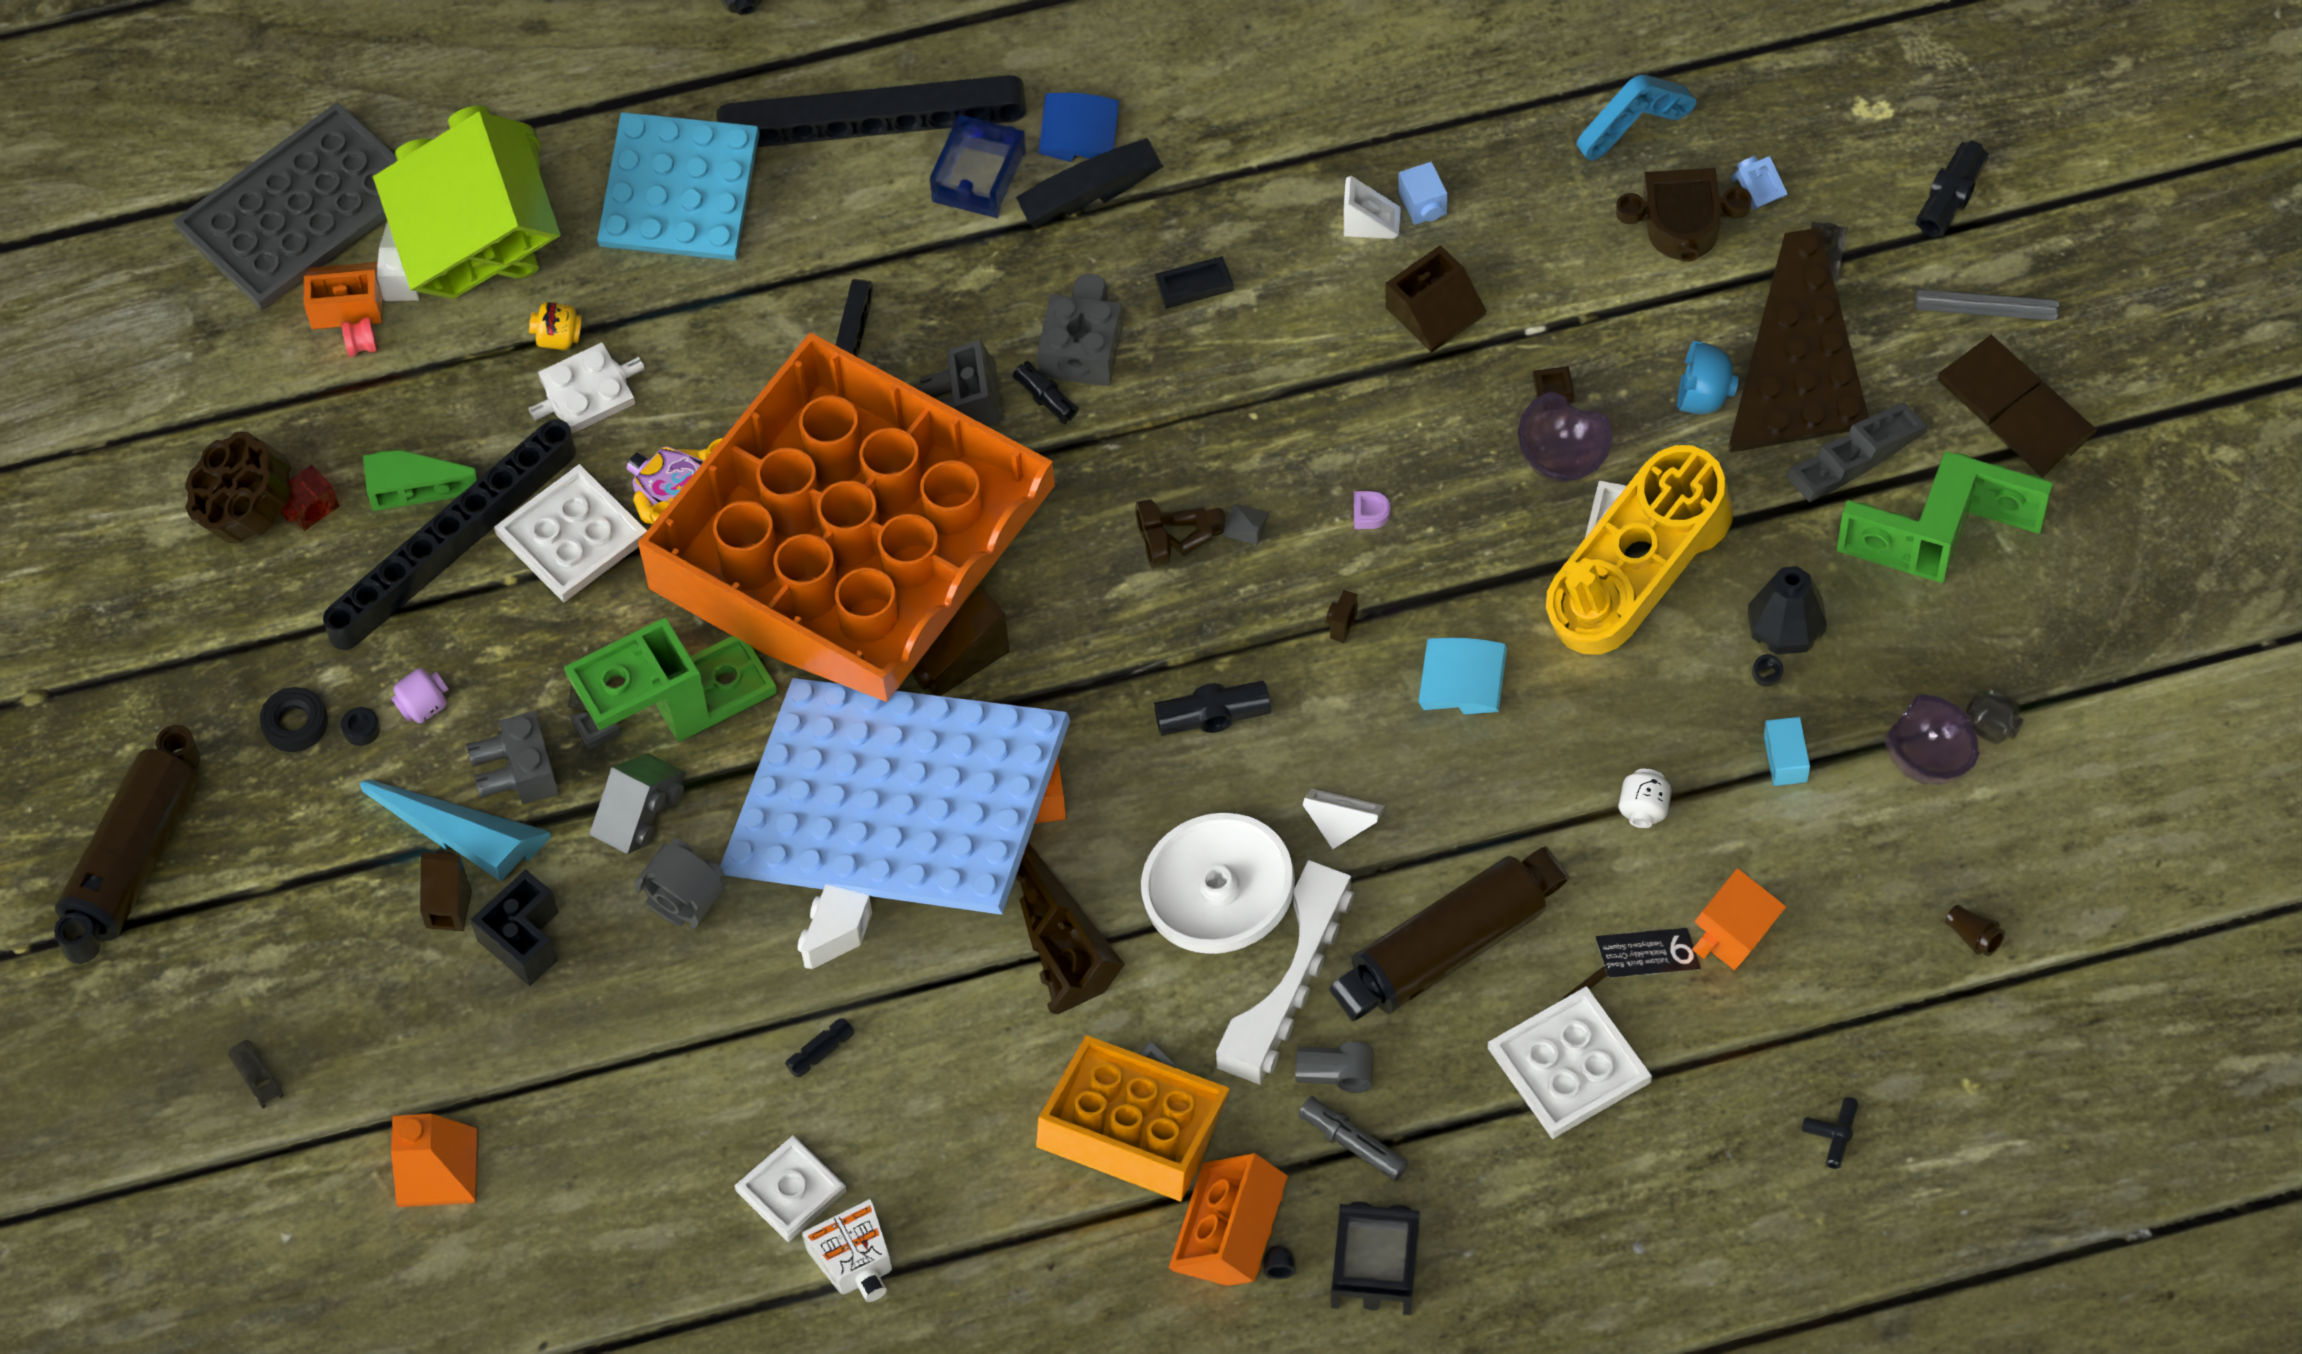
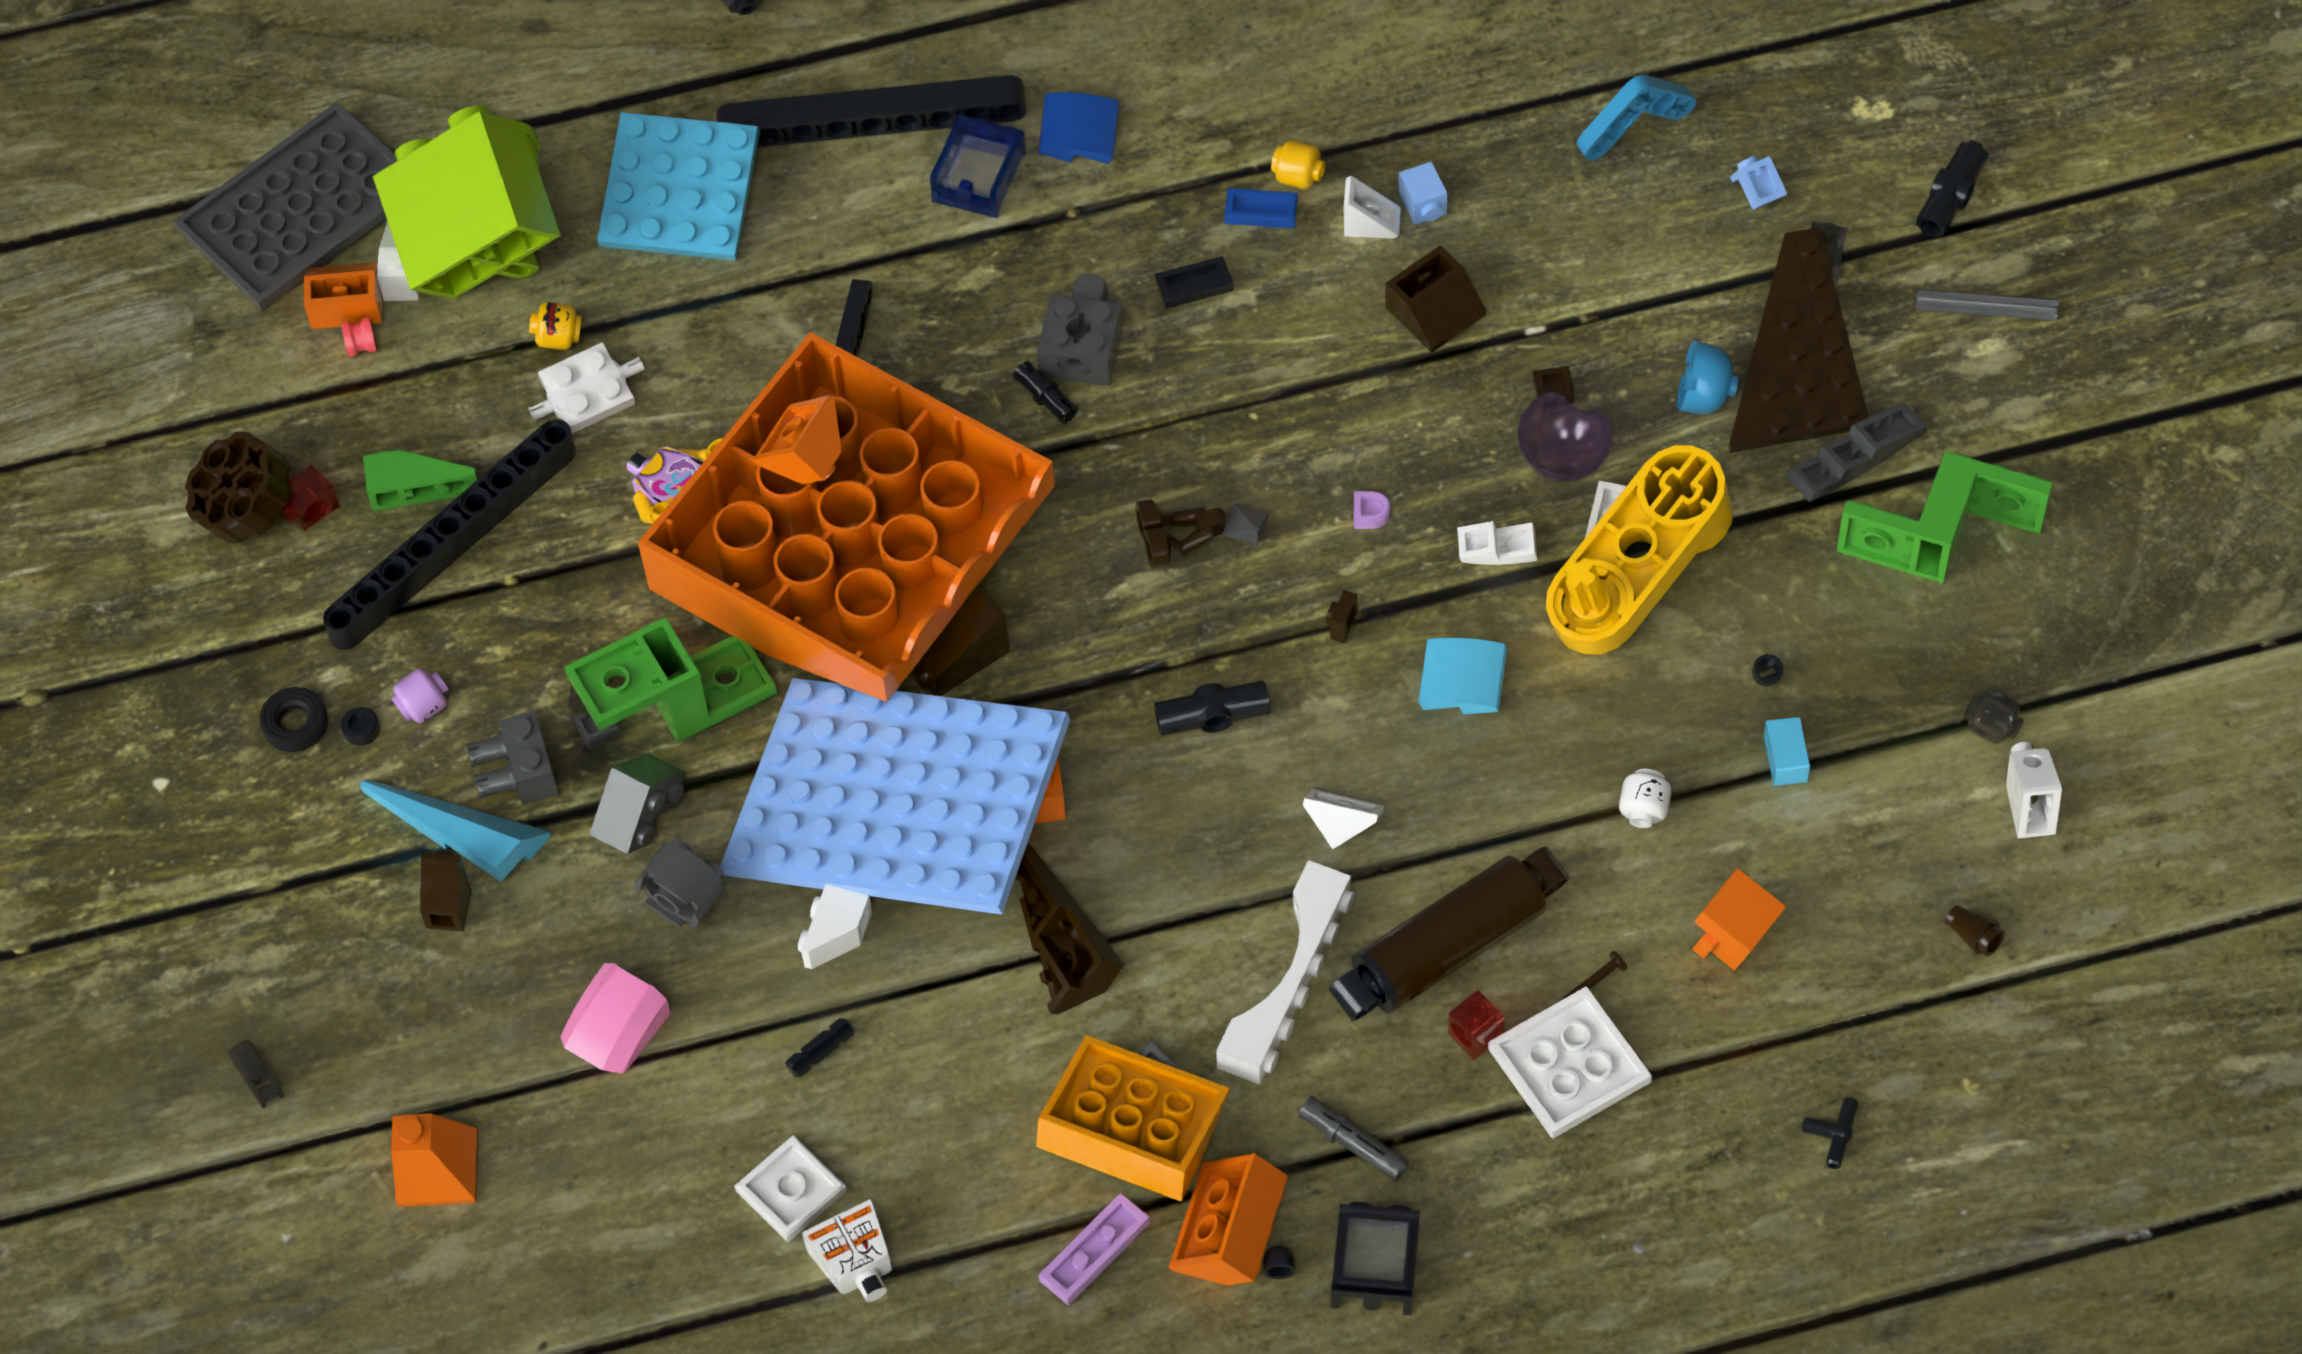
dark brown piece [54,725,200,964] -> none
black brick [470,869,559,986] -> none
white plate [494,464,647,602] -> none
dark grey brick [920,340,1003,425] -> none
black slope [1016,138,1163,229] -> none
white dish [1141,813,1295,954] -> none
dark grey piece [1295,1042,1374,1093] -> none
black sticker [1595,928,1701,978] -> none
dark brown piece [1616,168,1752,262] -> none
black cone [1747,566,1827,655] -> none
clear purple cylinder [1885,694,1980,785] -> none
dark brown tile [1937,334,2042,426] -> none
dark brown slope [1989,382,2097,478] -> none
none -> bright pink slope [561,963,671,1074]
none -> orange slope [752,395,842,485]
none -> lavender plate [1039,1193,1150,1306]
none -> blue tile [1224,188,1298,229]
none -> yellow head [1271,140,1326,190]
none -> clear red brick [1448,990,1504,1060]
none -> white slope [1457,521,1538,565]
none -> white torso [2006,742,2062,839]

